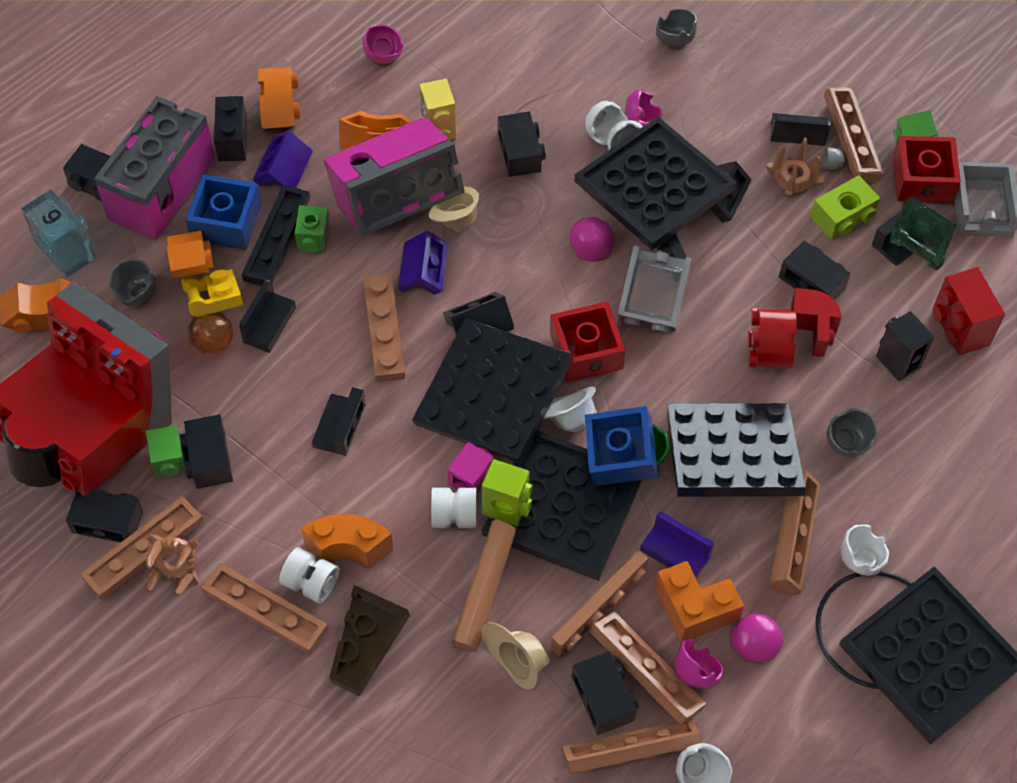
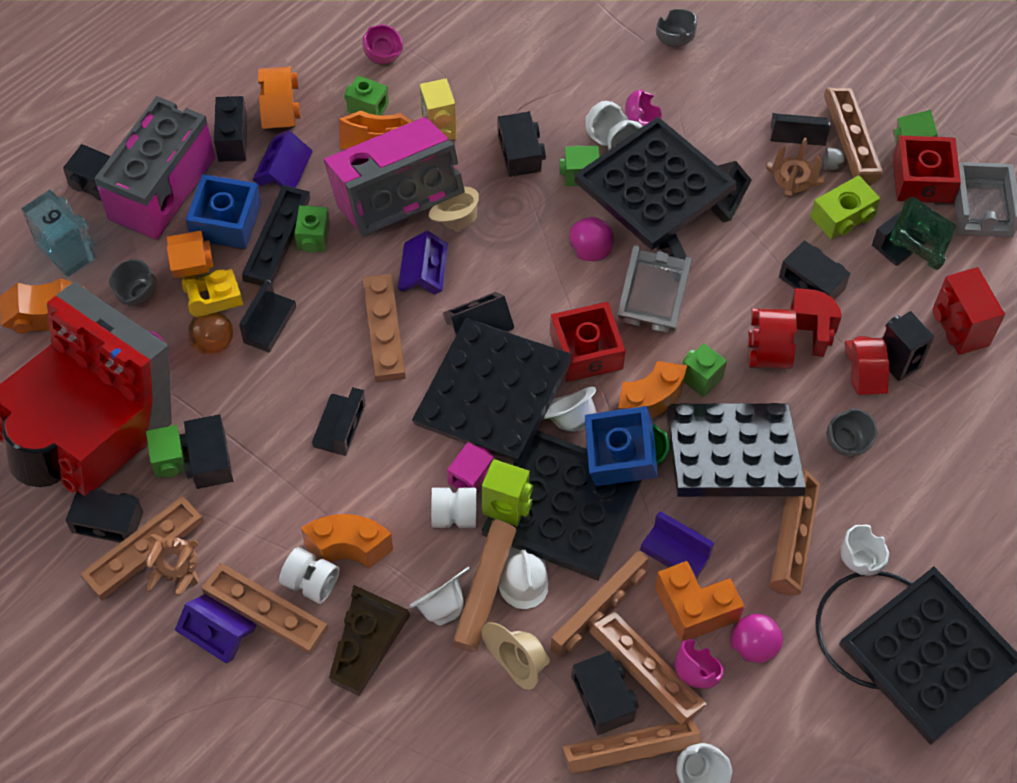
none -> dark purple panel [175,594,257,664]
none -> bright green brick [344,75,389,116]
none -> white piece [409,567,470,626]
none -> white piece [498,547,549,610]
none -> bright green brick [559,145,599,186]
none -> orange brick [618,361,687,421]
none -> bright green brick [682,343,727,397]
none -> red brick [844,336,889,395]

